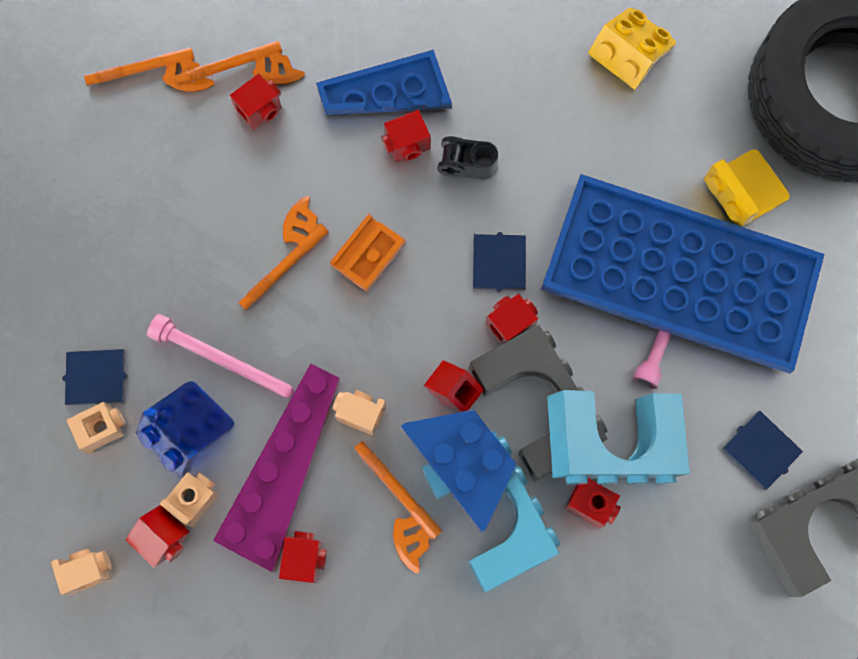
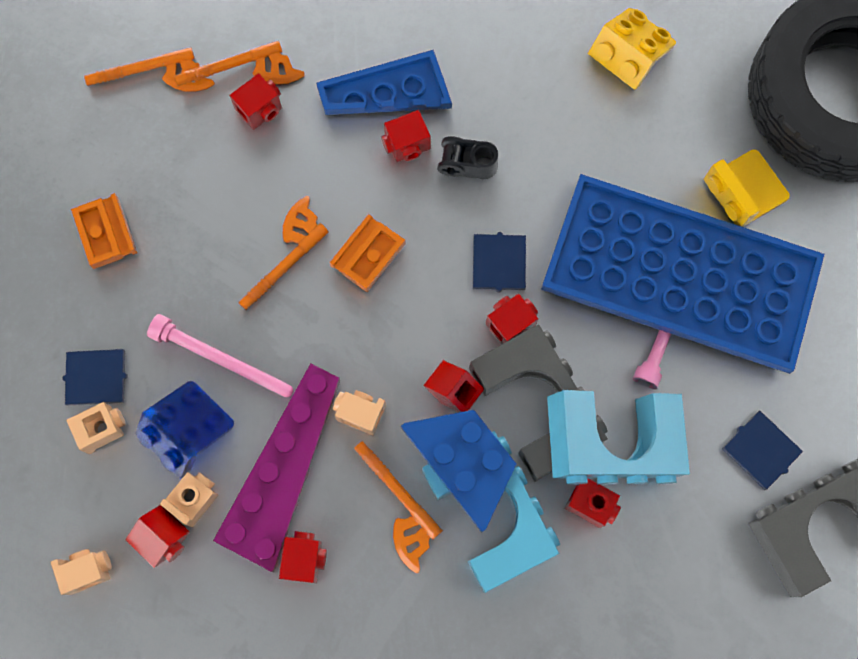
none -> orange plate [71,193,137,269]

